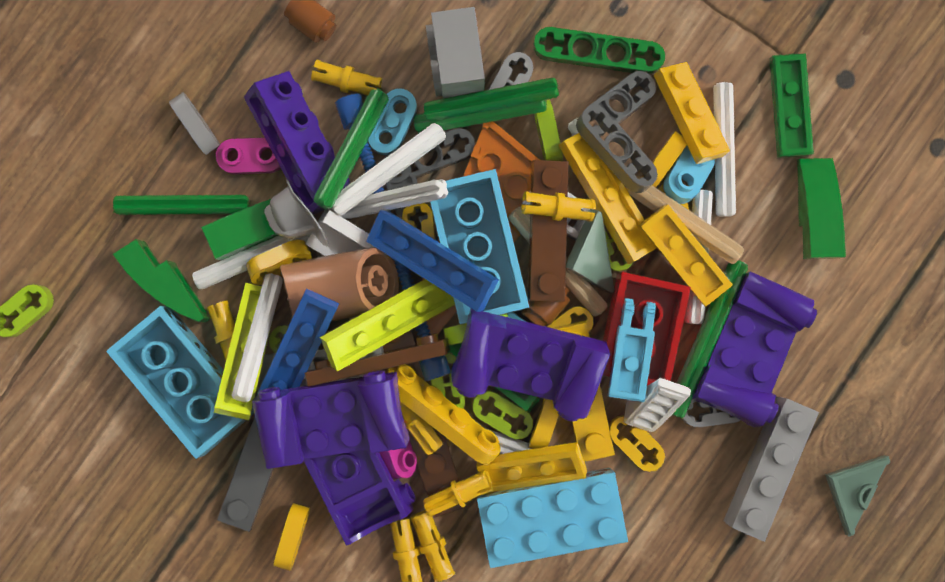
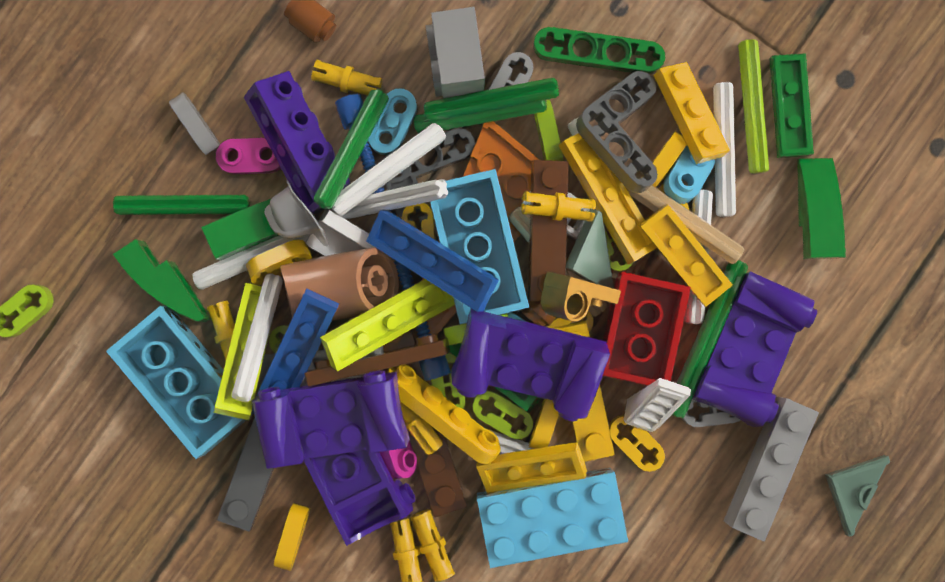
yellow axle [423,470,493,516] -> none
medium azure hinge [607,298,656,402] -> none
none -> pearl gold plate [541,271,621,322]
none -> lime axle [738,39,769,174]

